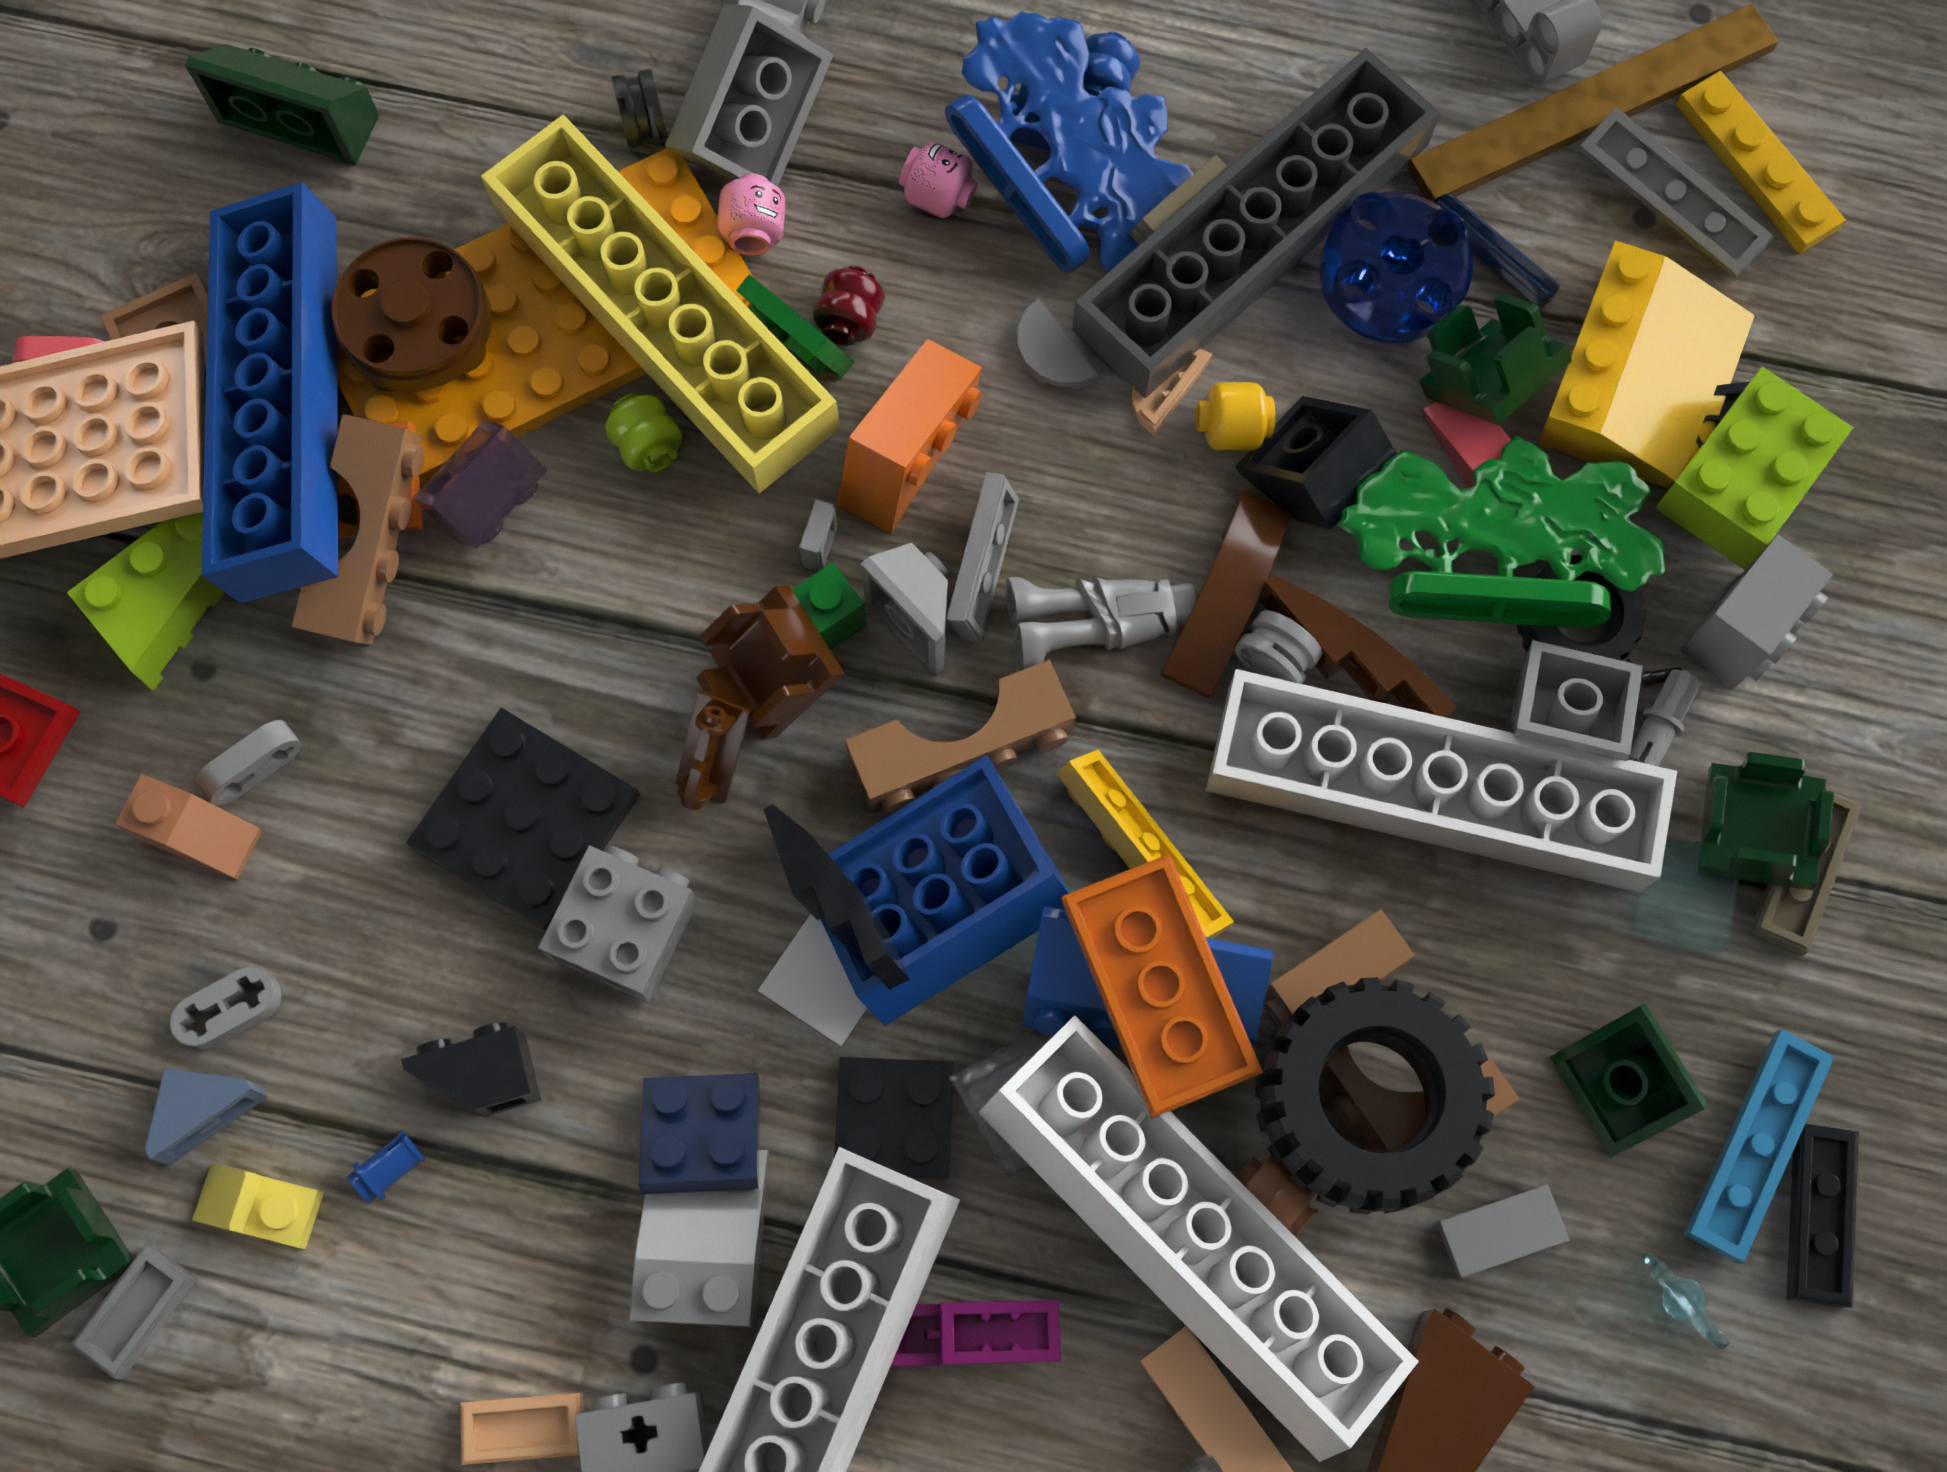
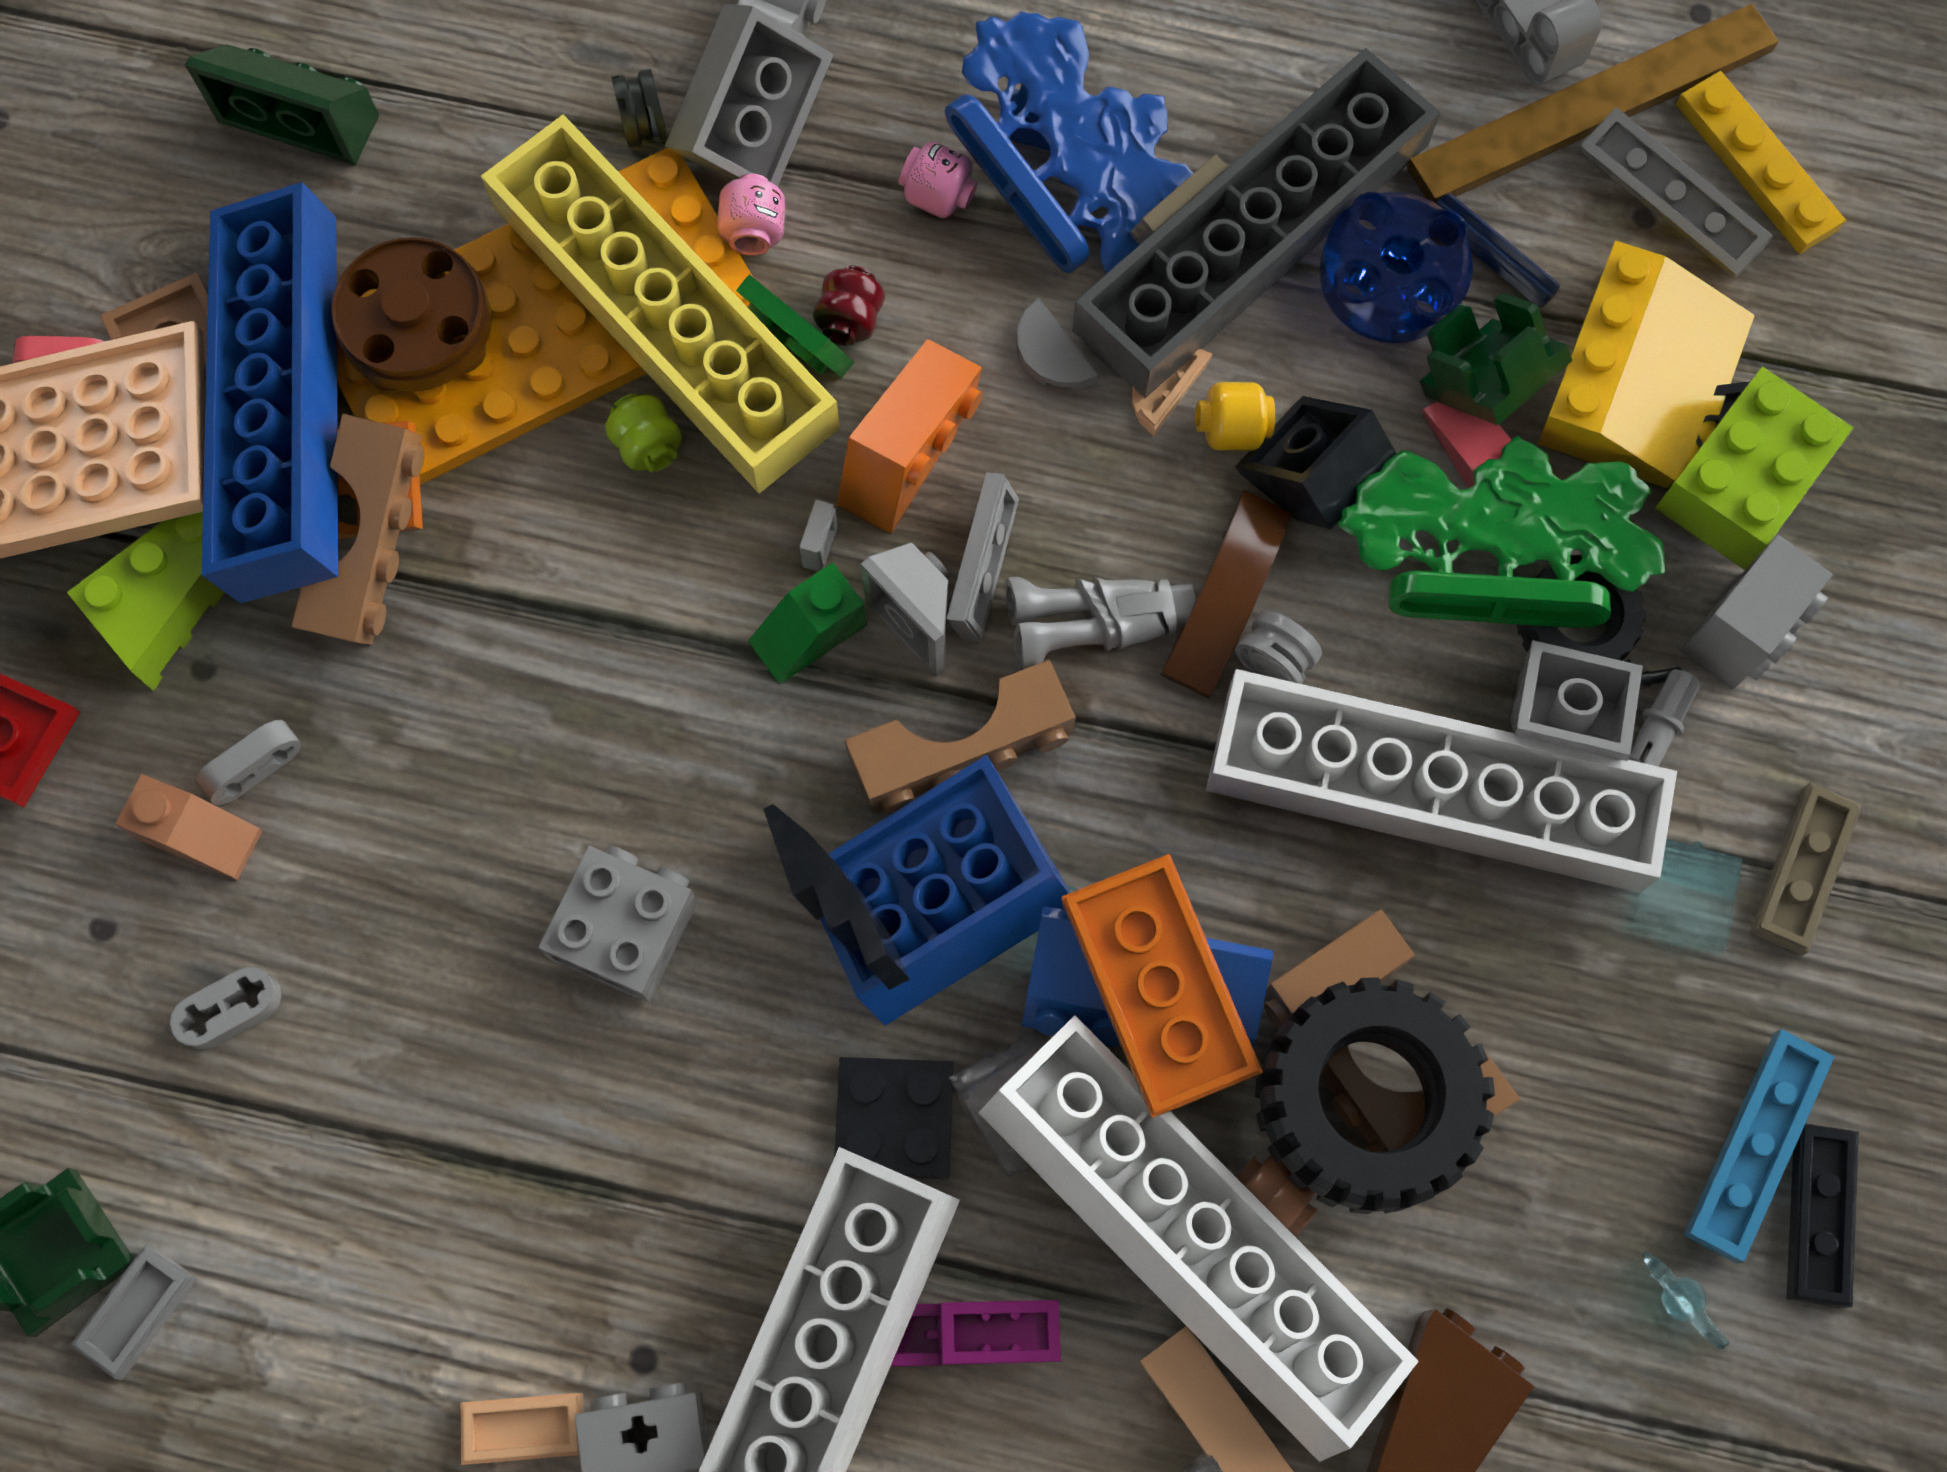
sand blue slope [144,1068,269,1166] -> none
light yellow slope [192,1163,324,1250] -> none
blue pin [346,1130,426,1204] -> none
black slope [401,1022,541,1117] -> none
black plate [406,707,640,932] -> none
clear purple brick [413,421,547,549] -> none
light grey slope [629,1150,769,1329] -> none
dark blue plate [639,1073,760,1194] -> none
reddish brown hinge [675,690,751,810] -> none
reddish brown panel [696,585,845,739] -> none
white sticker [758,914,867,1046] -> none
yellow plate [1056,750,1234,939] -> none
blue piece [1083,31,1140,96] -> none
reddish brown slope [1258,575,1457,718] -> none
light grey tile [1436,1184,1570,1279] -> none
dark green slope [1550,1003,1709,1158] -> none
dark green panel [1697,752,1834,891] -> none

